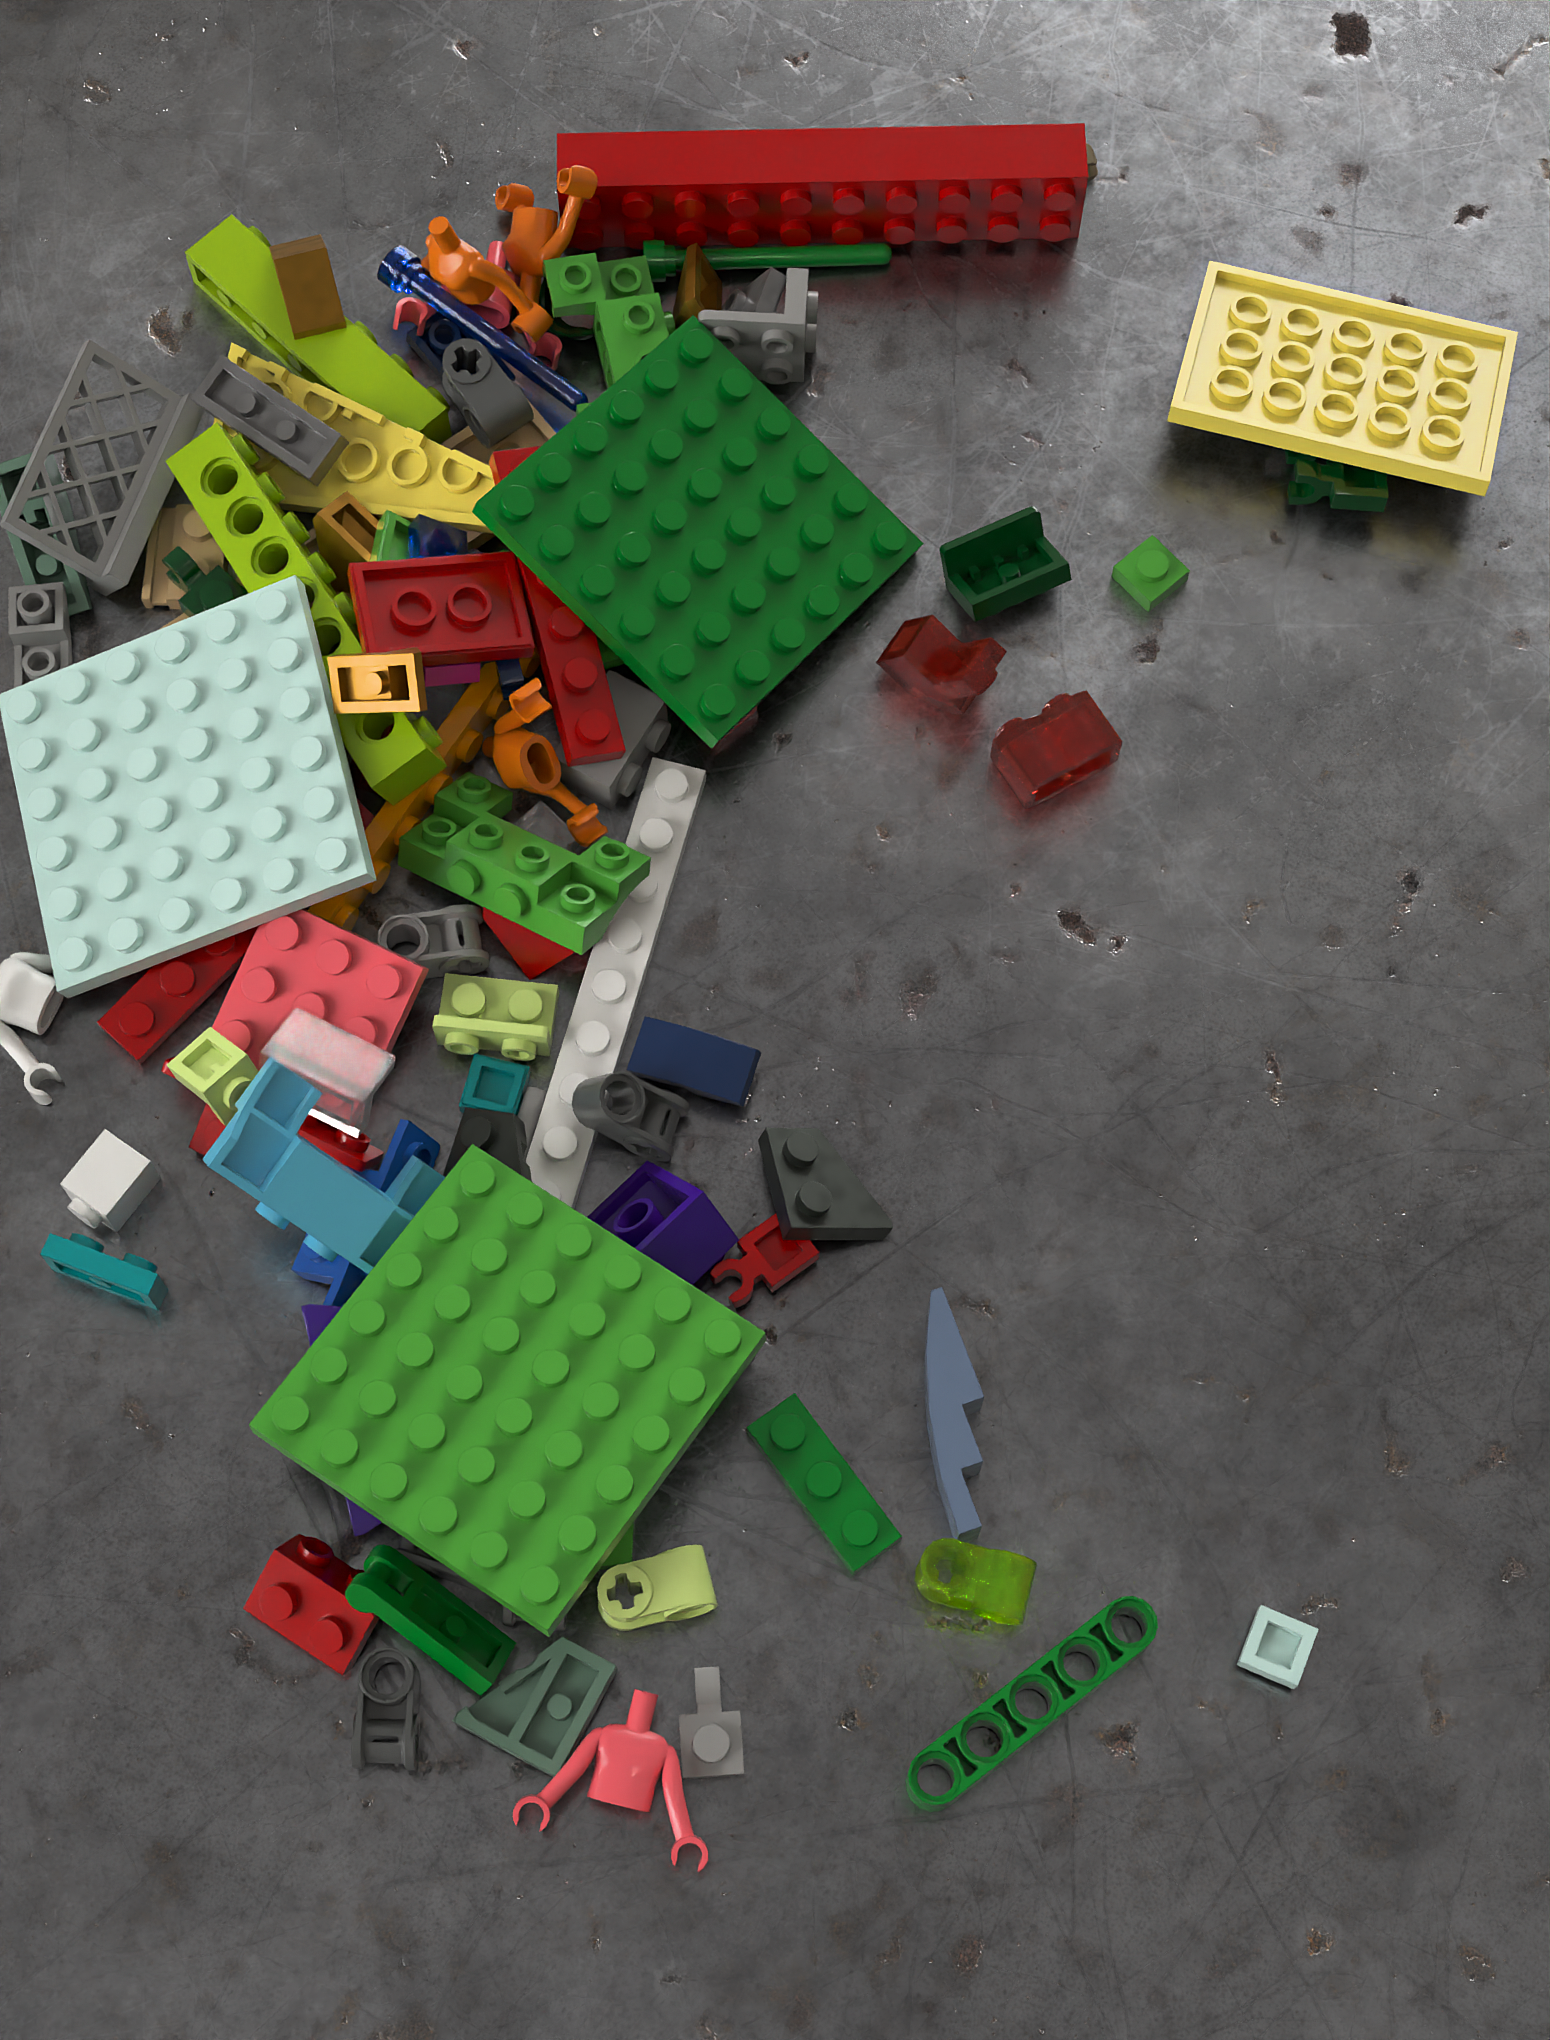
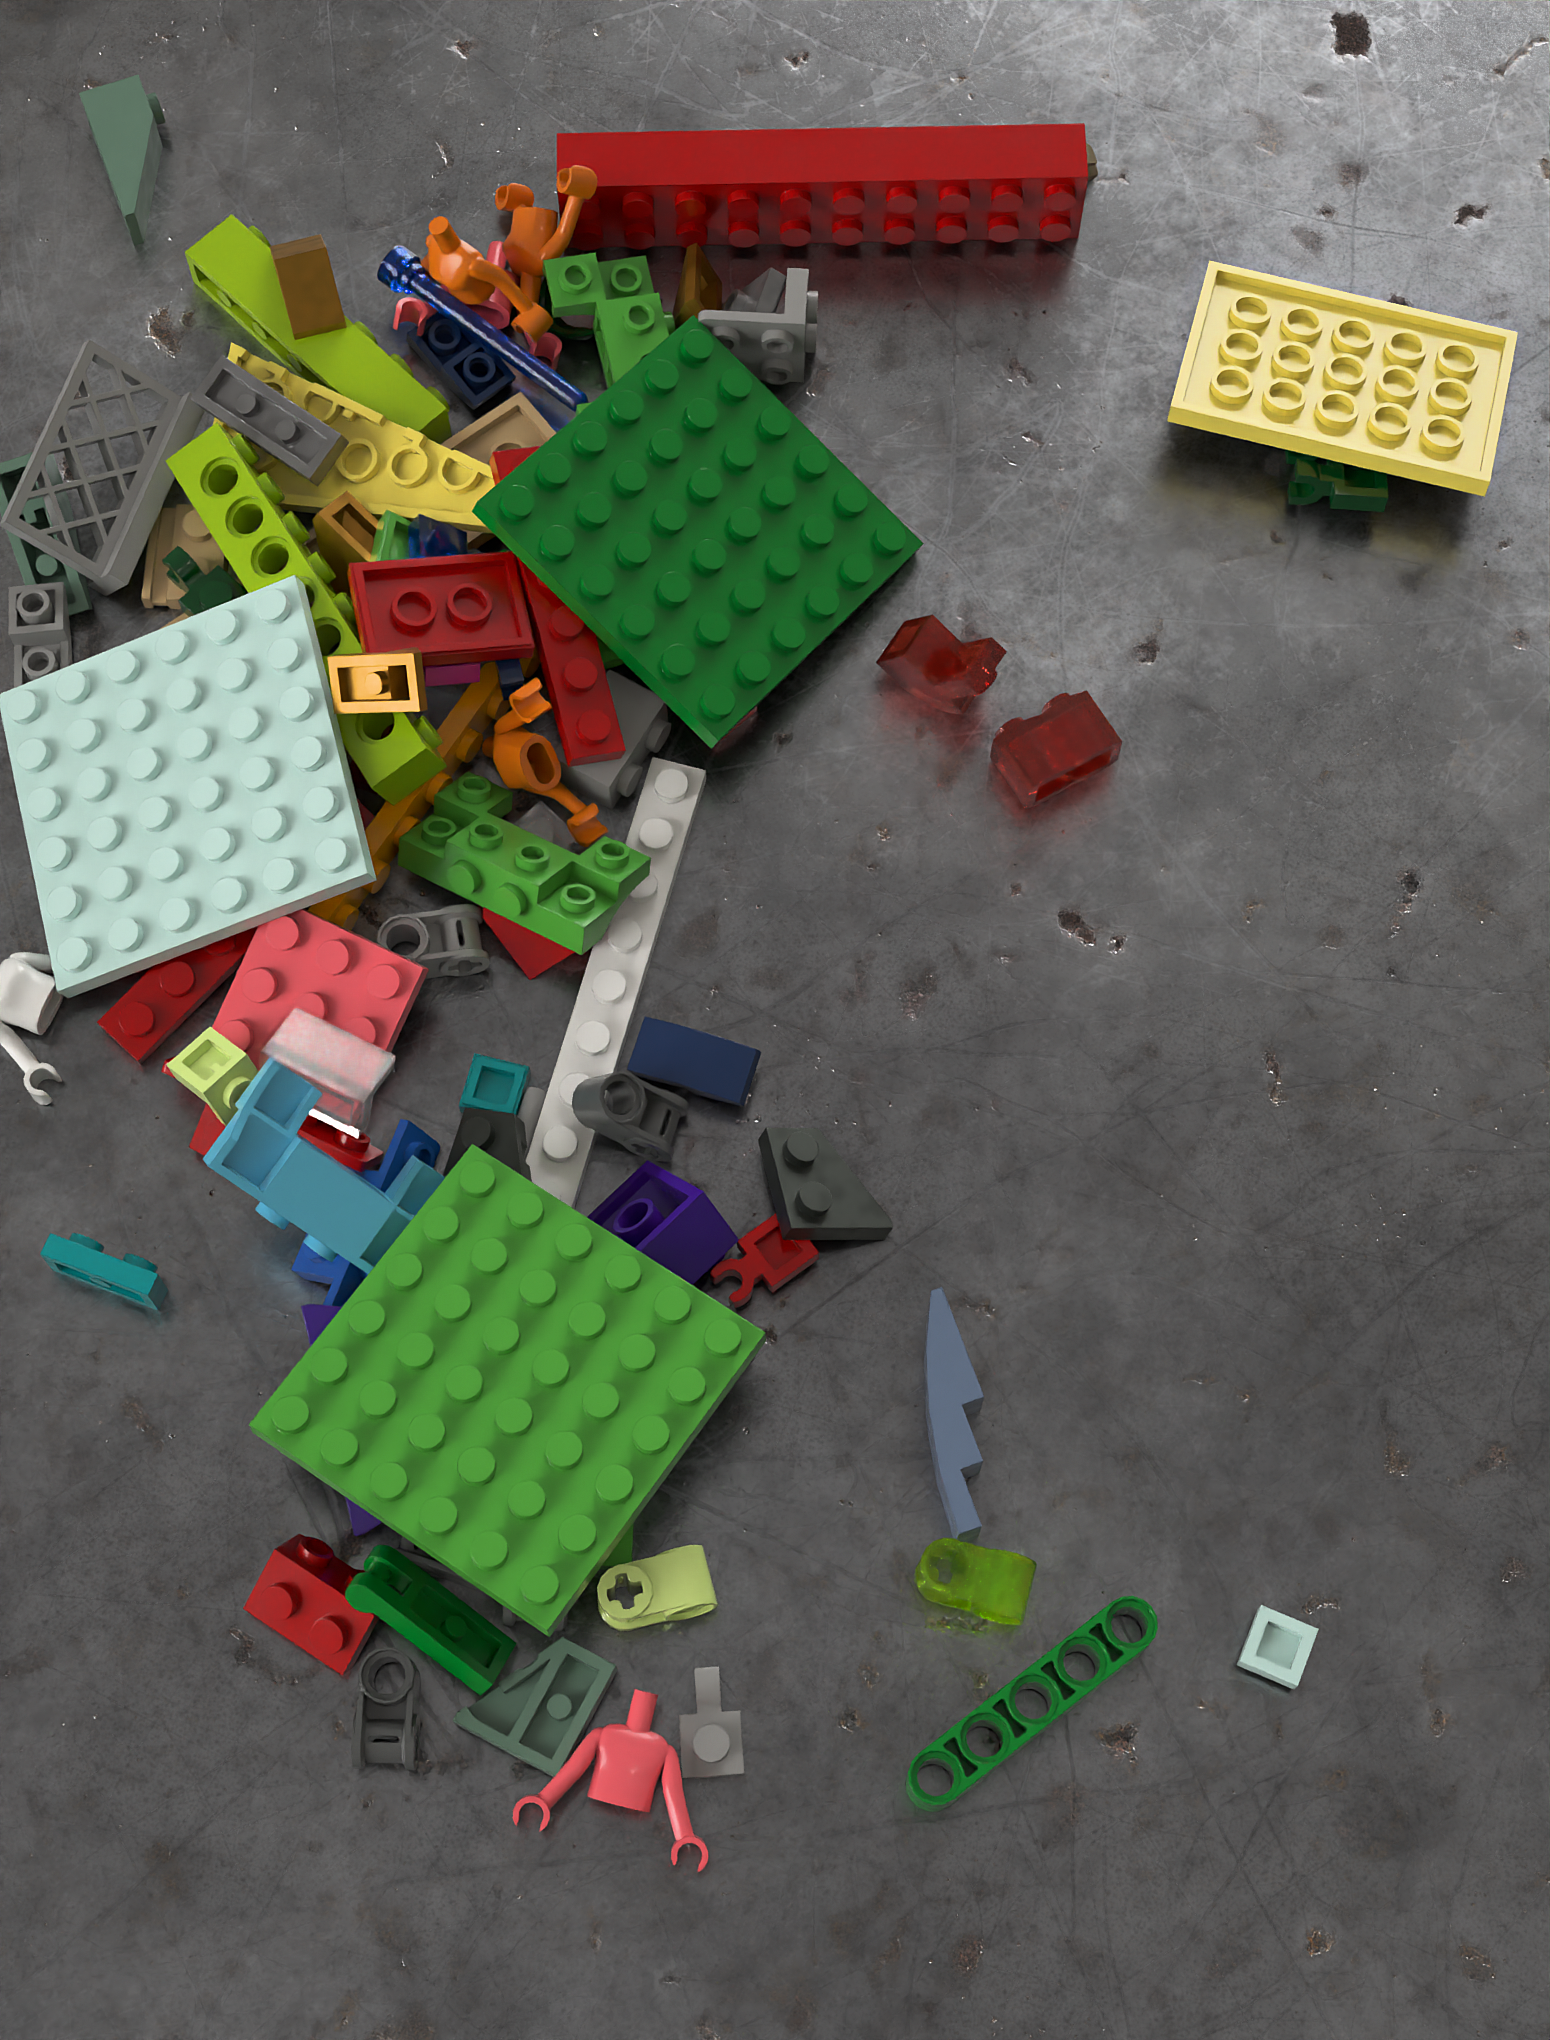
white brick [60,1129,161,1233] -> none
yellowish green bracket [432,973,559,1061] -> none
dark grey piece [442,338,534,448] -> none
green piece [643,239,892,283] -> none
green plate [746,1393,902,1576] -> none
dark green bracket [939,506,1072,622] -> none
bright green plate [1111,535,1190,612] -> none
none -> sand green slope [79,75,166,246]

